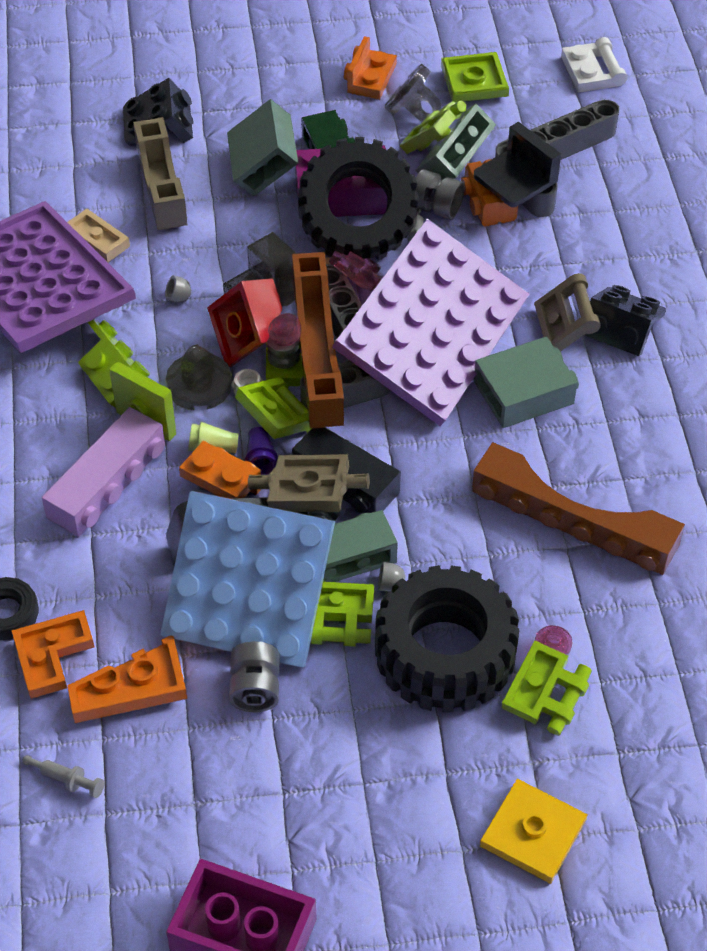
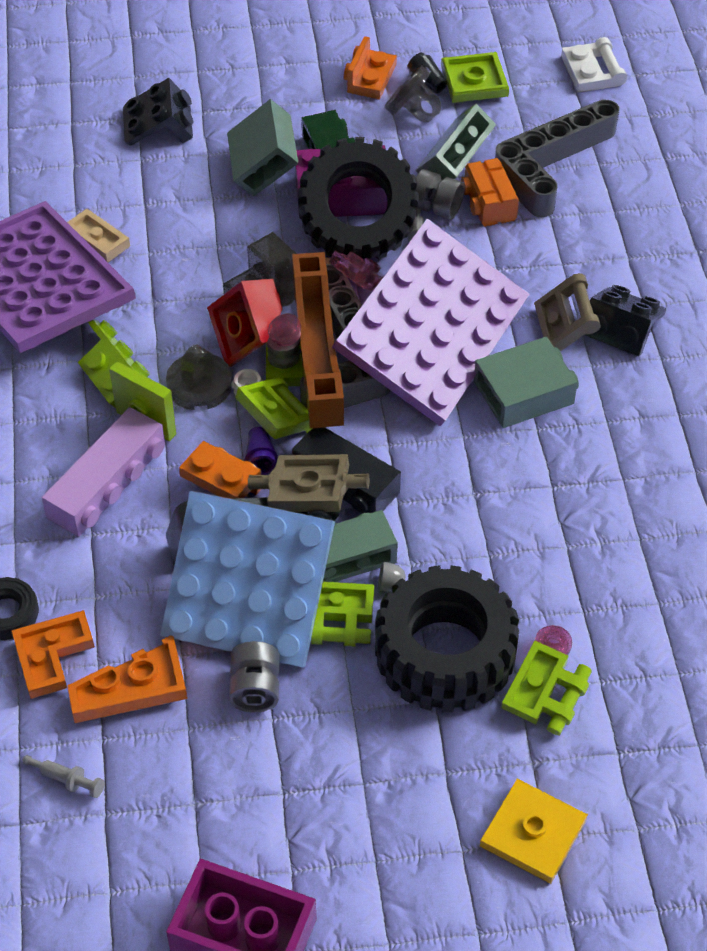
dark tan arch [133,117,188,230] -> none
light grey hinge [165,275,192,302] -> none
yellowish green cone [188,422,239,453] -> none
lime plate [399,101,467,154] -> none
dark orange arch [472,442,685,575] -> none
black bracket [473,122,561,207] -> none
none -> black cone [407,52,447,94]

